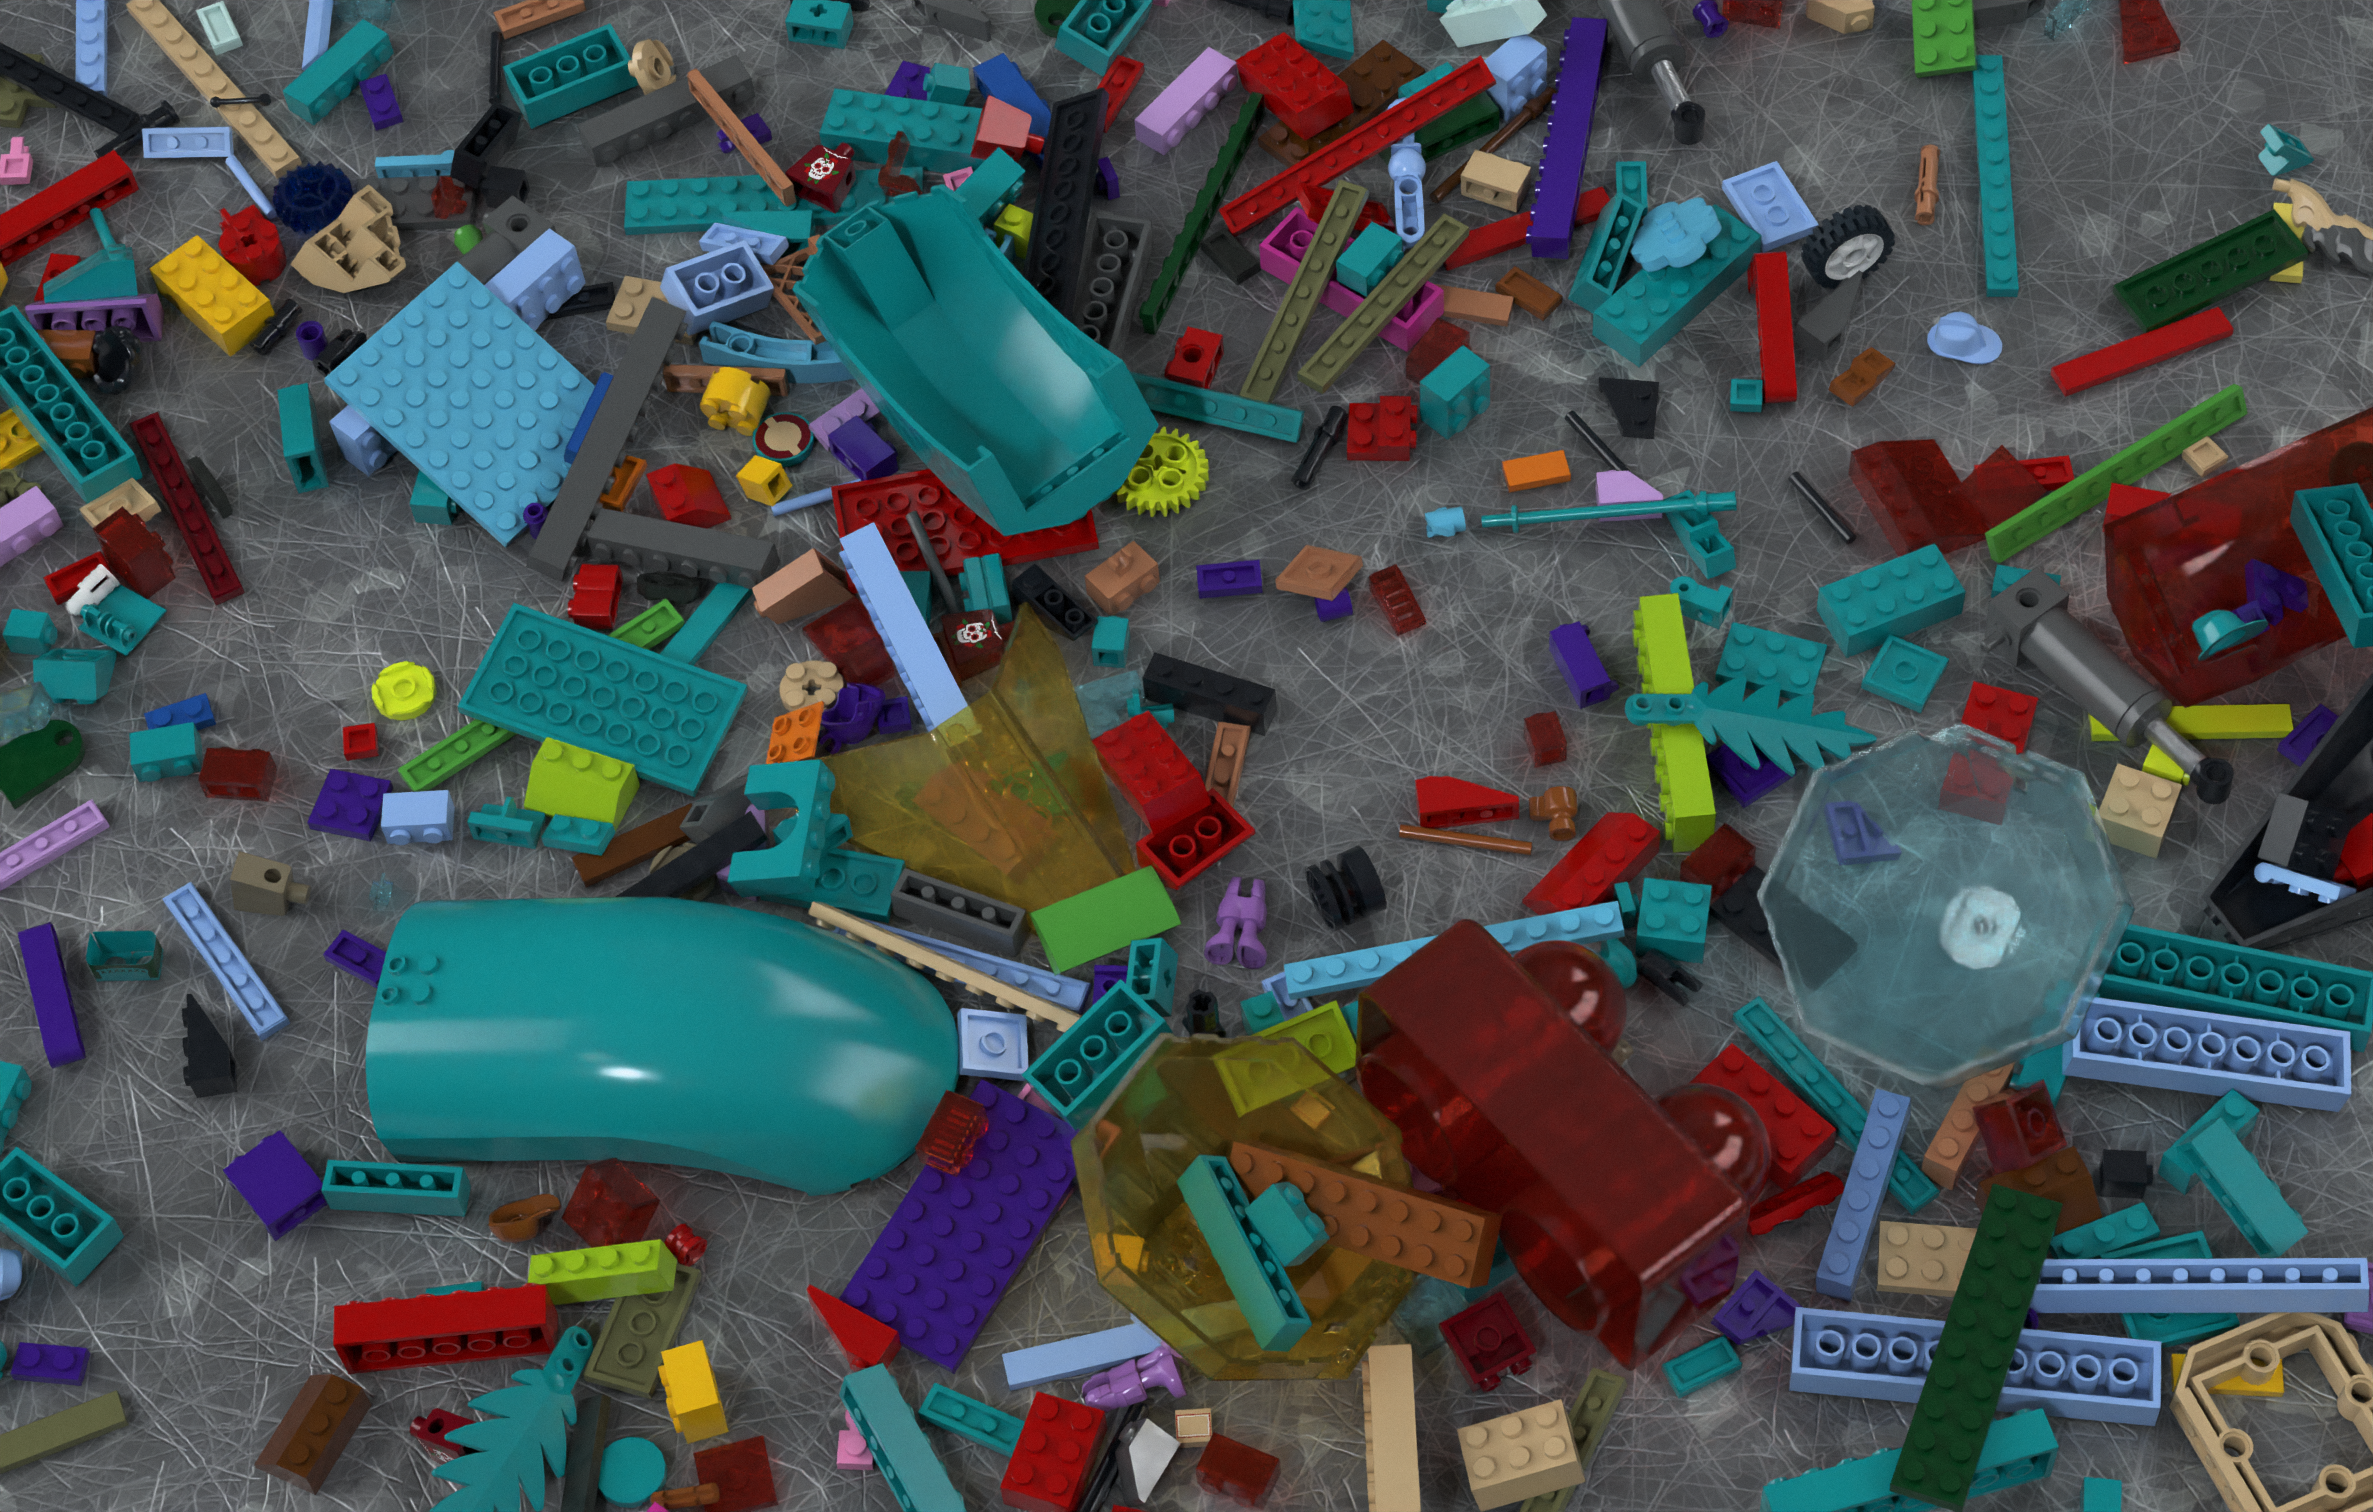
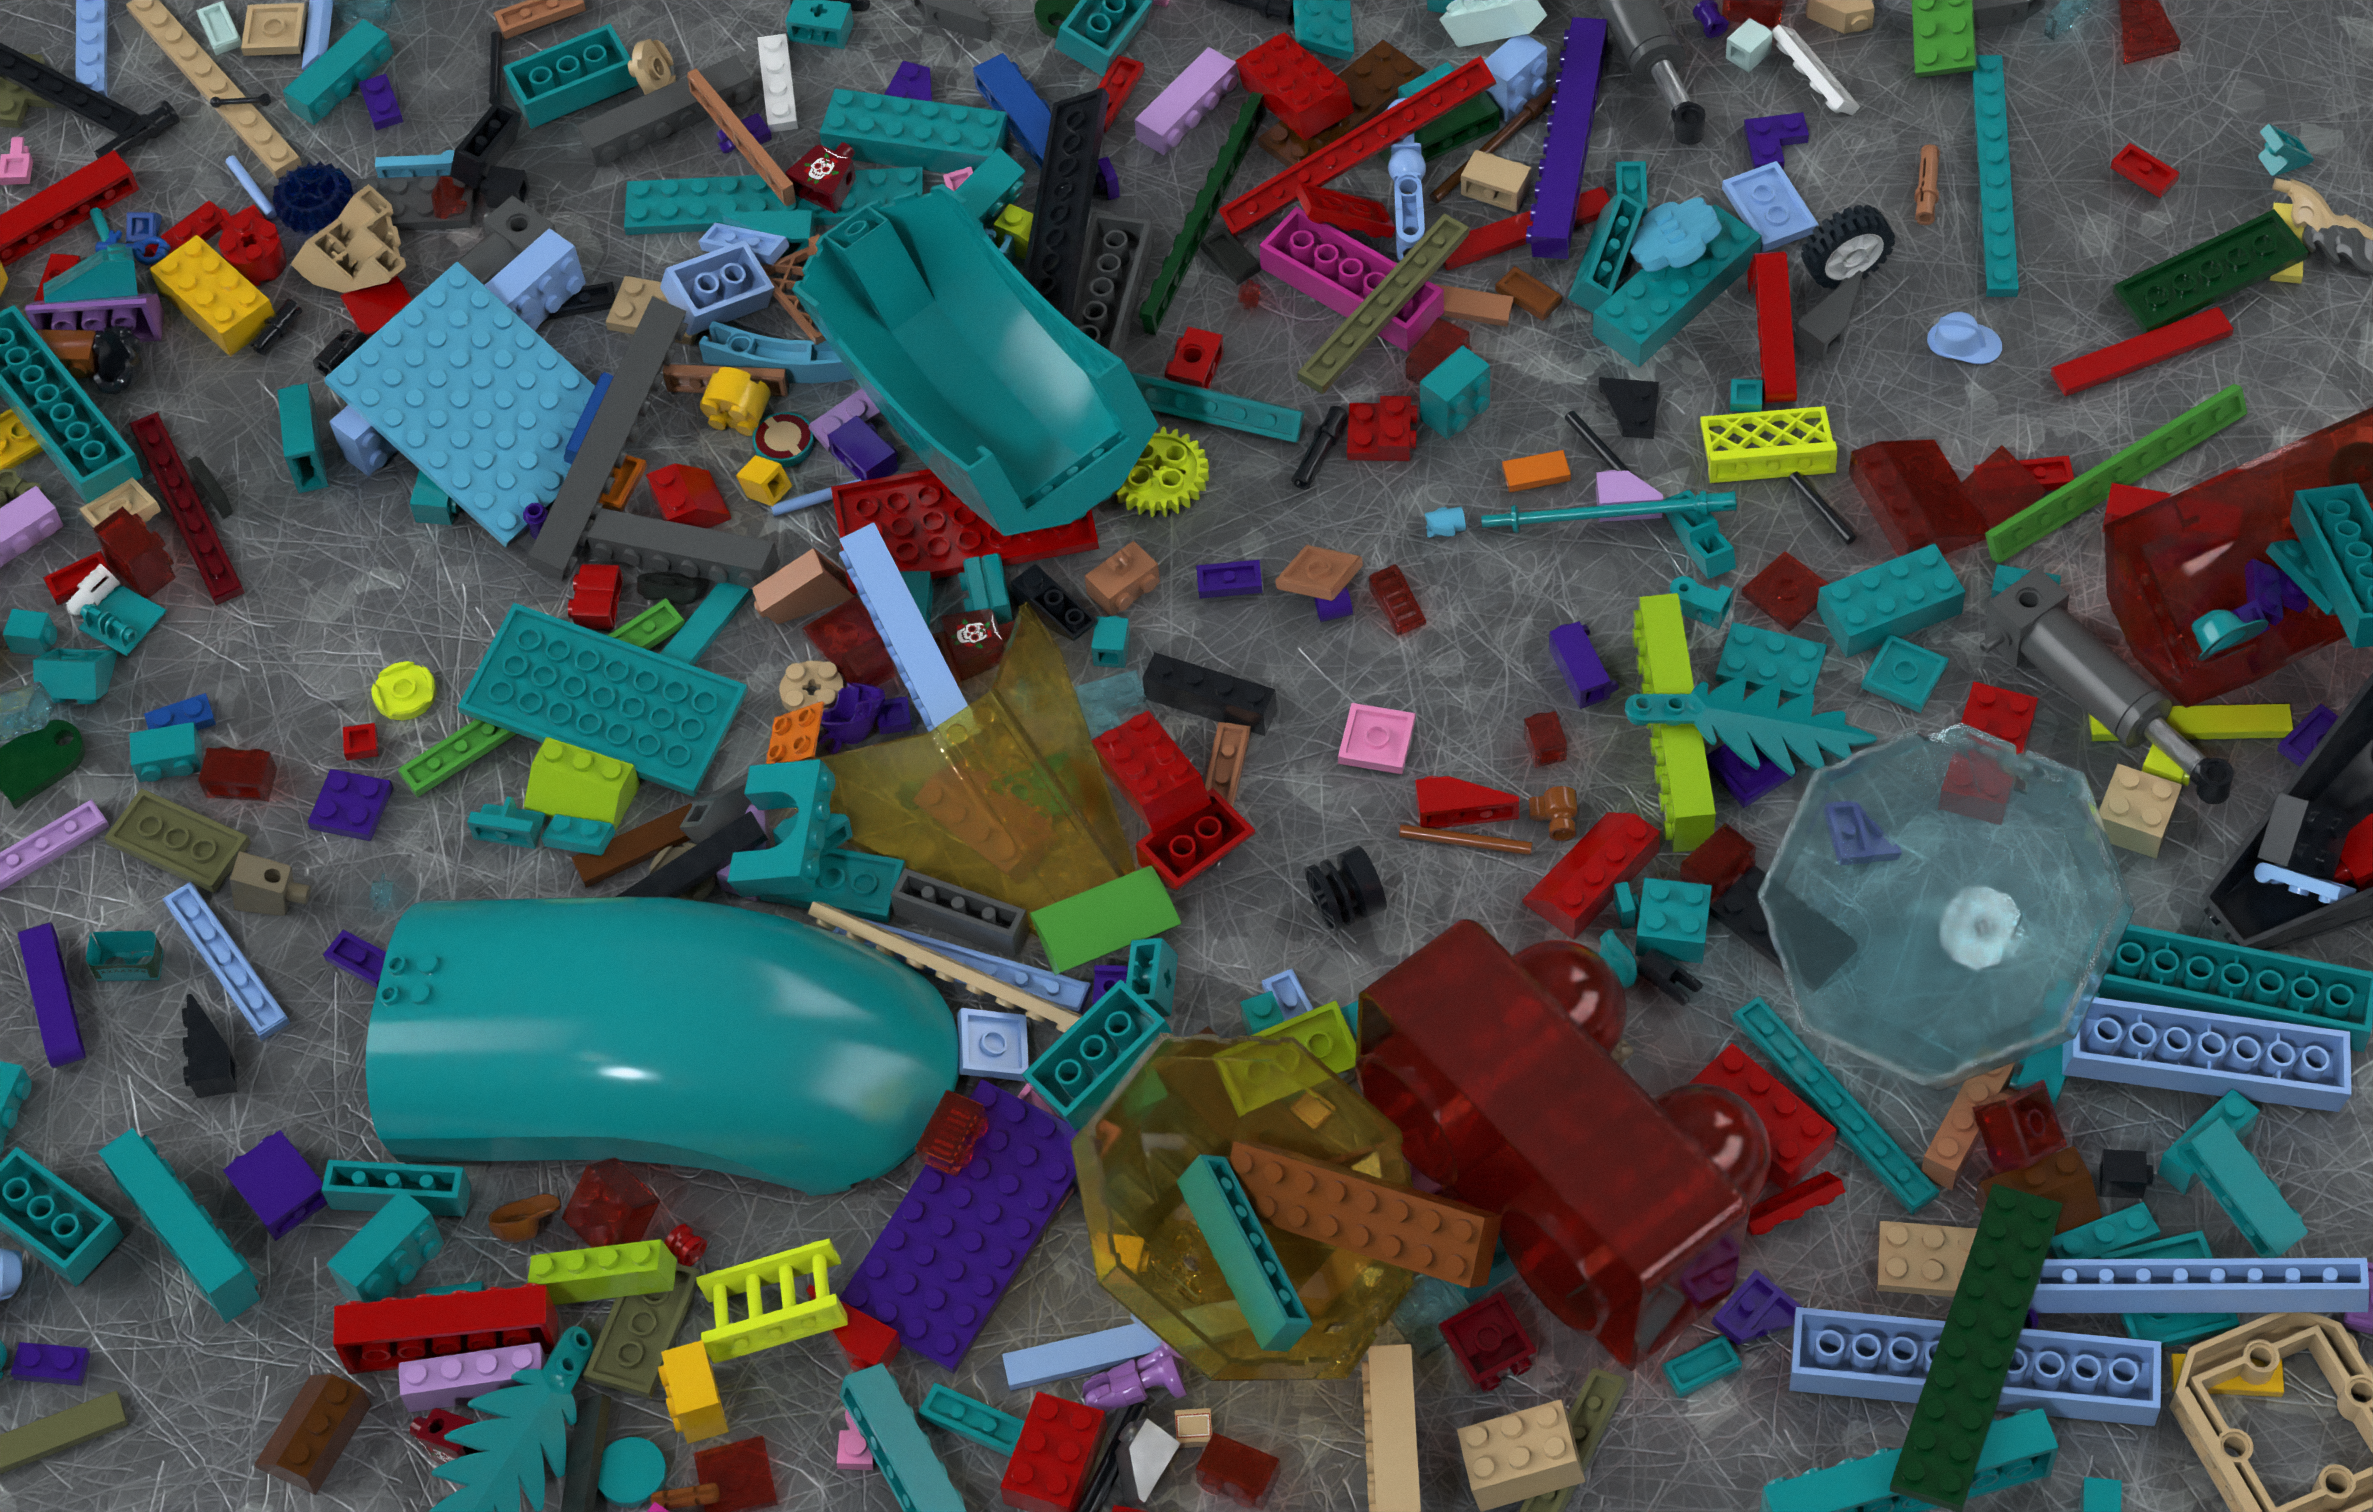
light blue plate [142,126,234,158] -> none
dark purple beam [296,321,329,361] -> none
light blue brick [381,790,455,845] -> none
bright green cone [454,224,483,255] -> none
clear red bracket [878,131,923,197] -> none
dark grey bar [906,511,966,629] -> none
teal brick [923,62,970,106] -> none
torso [970,95,1045,163] -> none
teal bracket [1126,688,1175,728] -> none
black piece [1182,989,1227,1066] -> none
medium lavender piece [1204,876,1267,969] -> none
olive plate [1239,180,1370,403] -> none
teal brick [1244,1182,1330,1267] -> none
medium azure plate [1284,901,1625,1000] -> none
teal brick [1336,222,1404,297] -> none
medium blue brick [1816,1089,1911,1302] -> none
dark orange slope [1828,347,1896,407] -> none
tan tile [2182,436,2228,478] -> none
none -> blue piece [95,230,171,265]
none -> teal brick [98,1127,261,1324]
none -> olive plate [104,788,251,893]
none -> blue slope [126,212,162,242]
none -> red plate [144,200,223,266]
none -> tan plate [241,3,307,56]
none -> teal brick [327,1189,445,1303]
none -> red tile [340,275,412,340]
none -> lavender brick [399,1342,547,1413]
none -> neon yellow fence [696,1238,848,1364]
none -> white plate [757,33,798,132]
none -> clear red plate [1238,279,1260,310]
none -> bright pink plate [1338,703,1416,774]
none -> neon yellow fence [1700,406,1837,483]
none -> light aqua brick [1726,18,1773,73]
none -> clear red tile [1741,551,1829,632]
none -> dark purple plate [1743,112,1809,169]
none -> white plate [1772,24,1860,116]
none -> red plate [2110,143,2180,198]
none -> teal plate [2266,539,2336,616]

